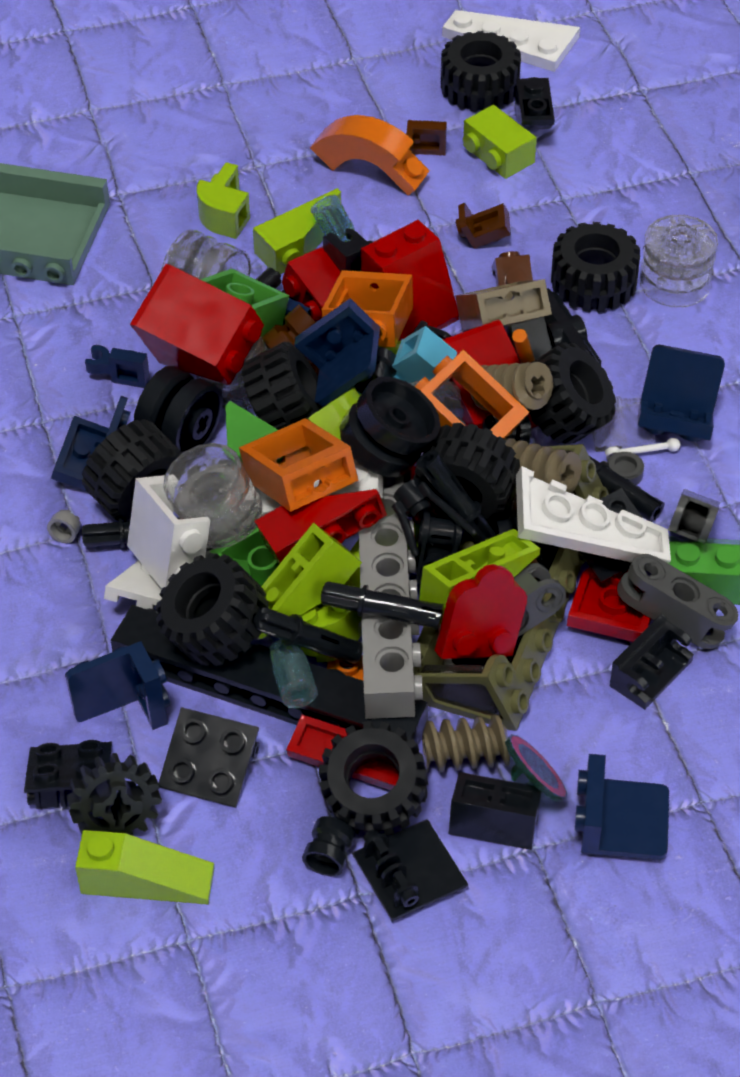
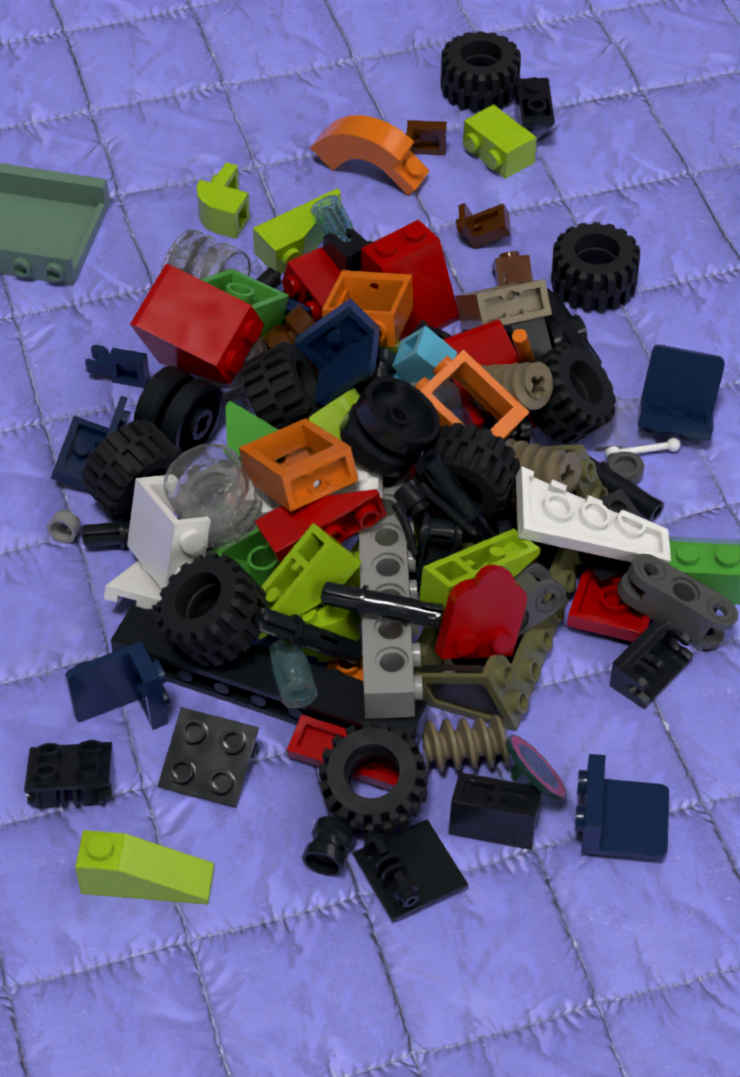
pearl dark grey gear [67,753,162,836] -> none
white wing [442,10,580,72] -> none
clear wheel [640,215,718,307] -> none
dark grey piece [668,489,720,544] -> none

